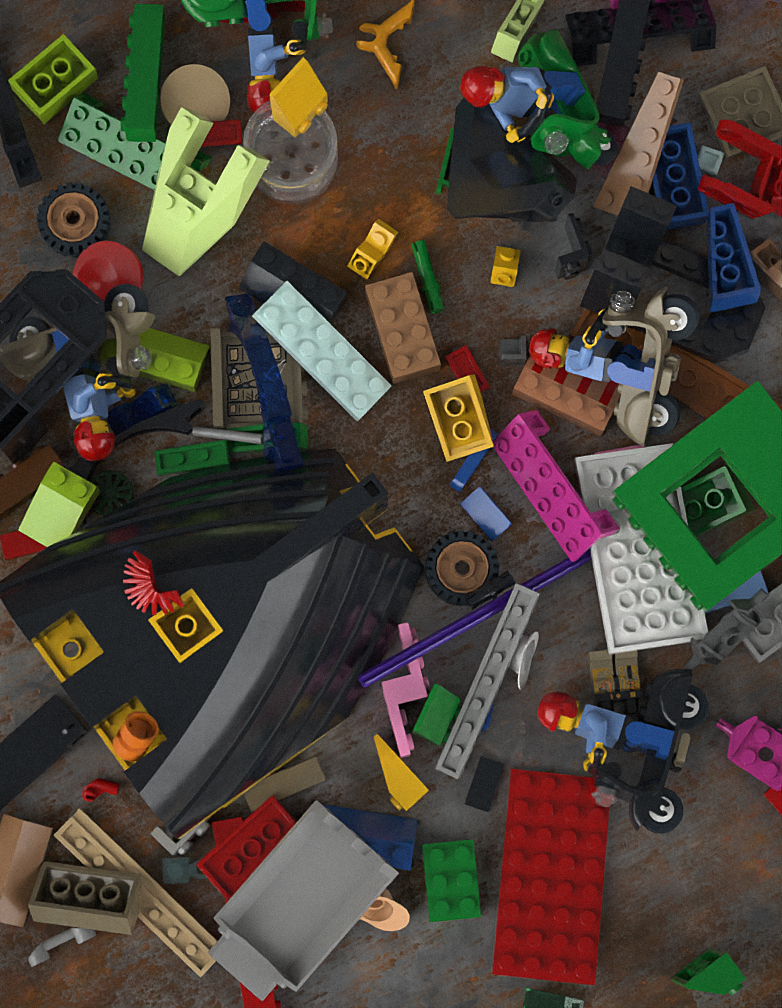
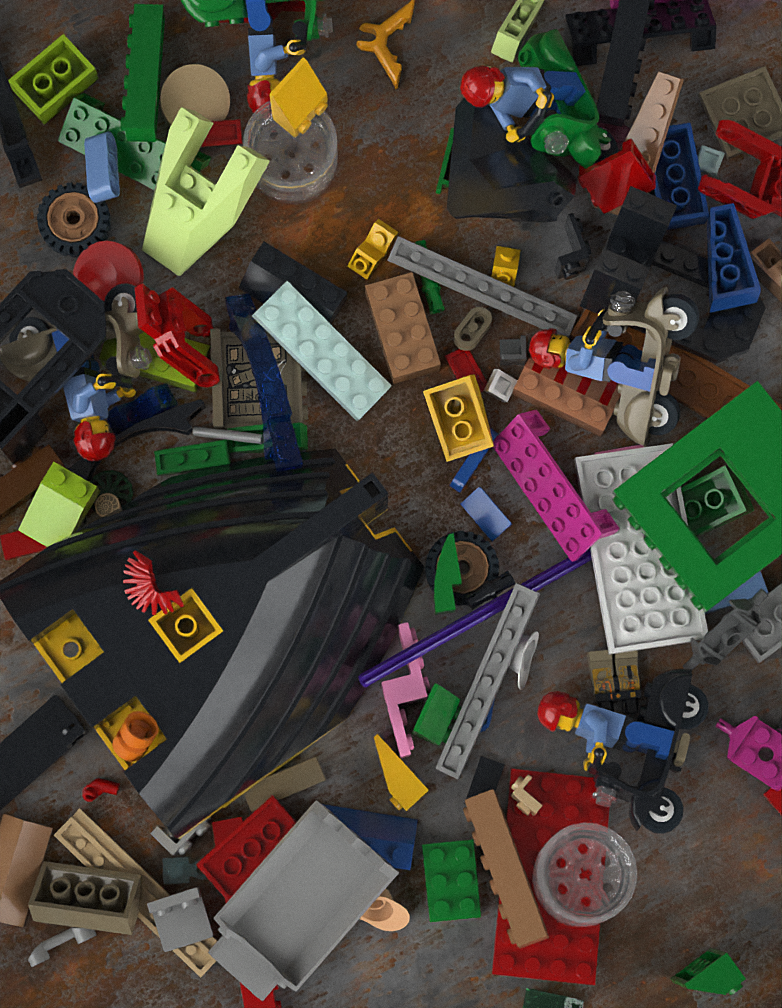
none -> medium blue beam [84,131,120,203]
none -> tile [95,493,121,517]
none -> red plate [134,283,220,387]
none -> light grey bracket [147,887,213,952]
none -> light grey plate [387,236,577,337]
none -> green slope [434,533,462,615]
none -> dark tan plate [454,307,492,351]
none -> medium nougat brick [463,789,549,949]
none -> white tile [484,369,518,402]
none -> tan bracket [511,774,542,816]
none -> clear wheel [532,823,637,927]
none -> red panel [577,138,656,214]

